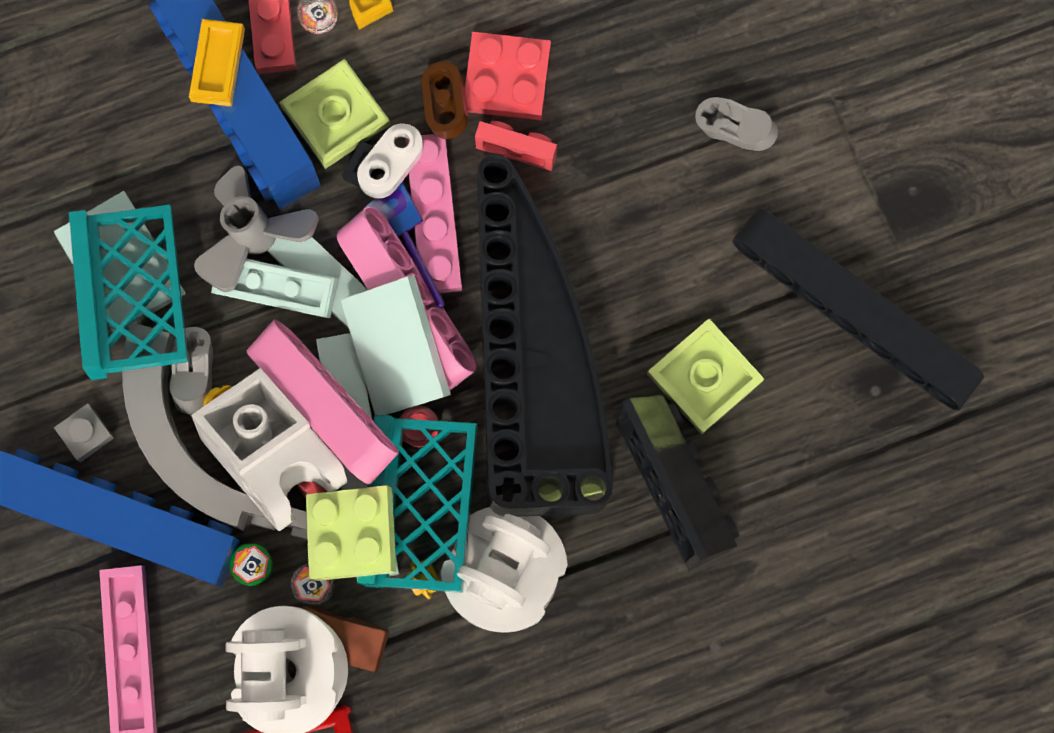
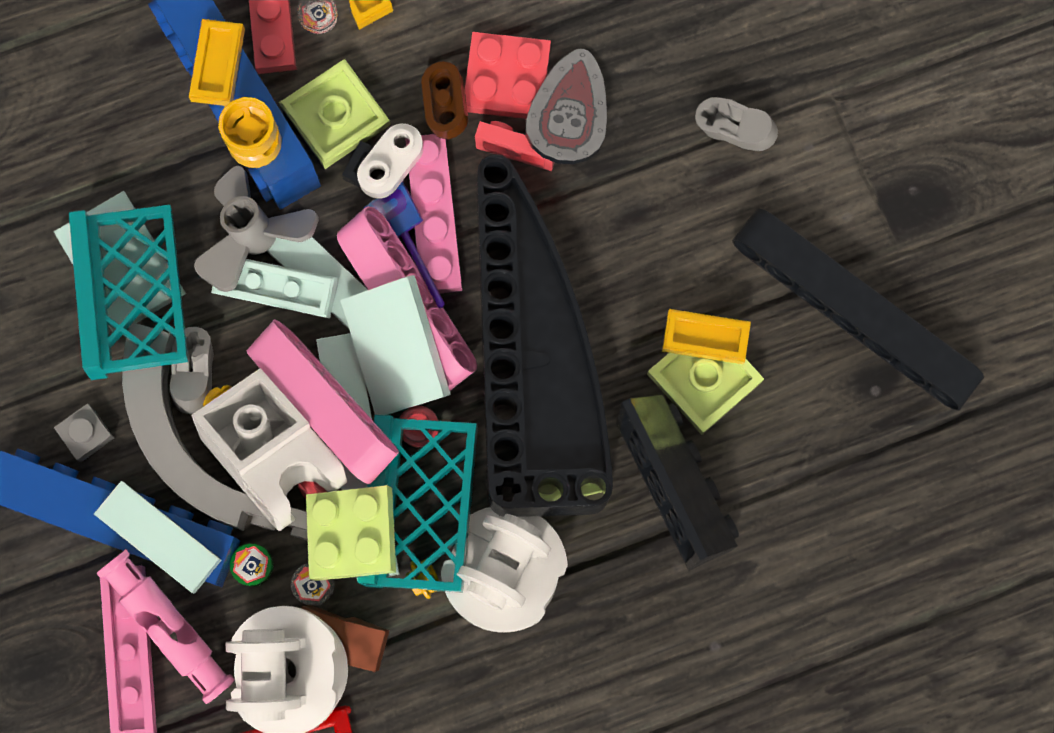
none -> light aqua tile [94,481,222,594]
none -> bright pink piece [97,549,235,704]
none -> yellow wheel [218,97,282,168]
none -> shield [525,49,607,164]
none -> yellow tile [662,309,751,364]

